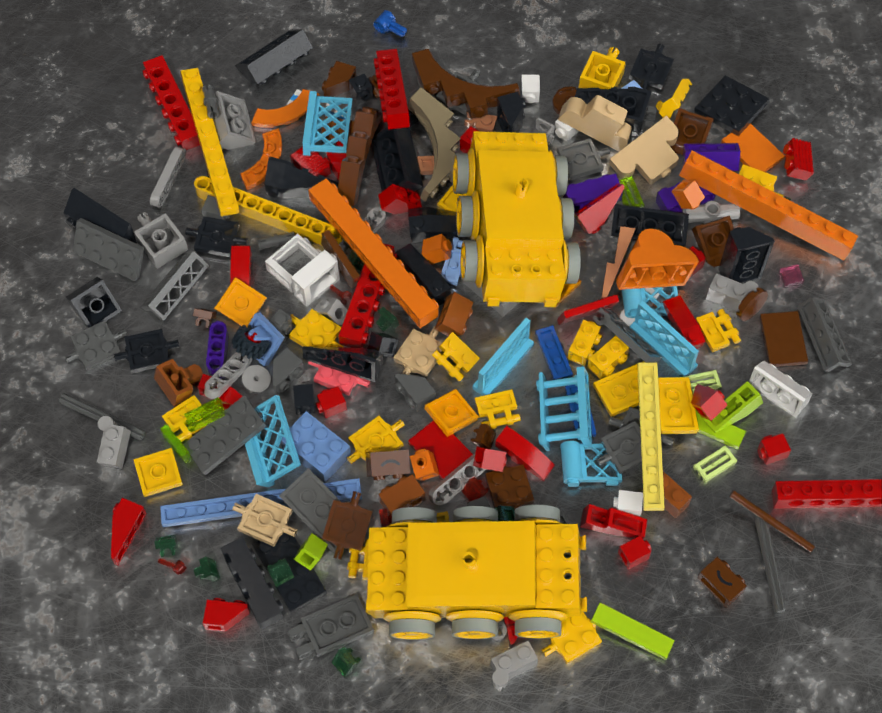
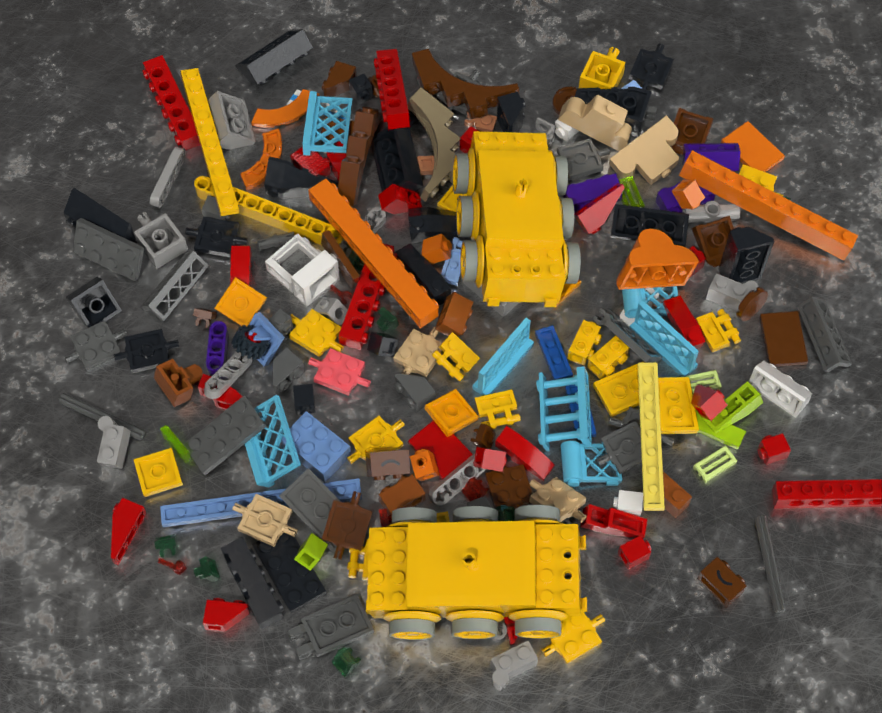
yellow plate [162,395,213,443] -> none
clear neon green tile [184,397,225,432] -> none
dark grey pin [202,84,219,119] -> none
light grey piece [242,365,271,392] -> none
clear green tile [267,559,294,587] -> none
black wedge [302,346,383,382] -> none
red brick [315,386,347,419] -> none
blue axle [373,10,407,37] -> none
white brick [521,75,540,103] -> none
red tile [557,295,619,325] -> none
lime tile [590,603,675,660] -> none
nougat slope [601,226,635,299] -> none
yellow piece [656,79,692,119] -> none
black plate [694,75,770,136] -> none
reddish brown axle [729,490,815,552] -> none
clear pink tile [779,265,804,288] -> none
red brick [783,138,814,181] -> none
none -> tan plate [529,477,587,523]

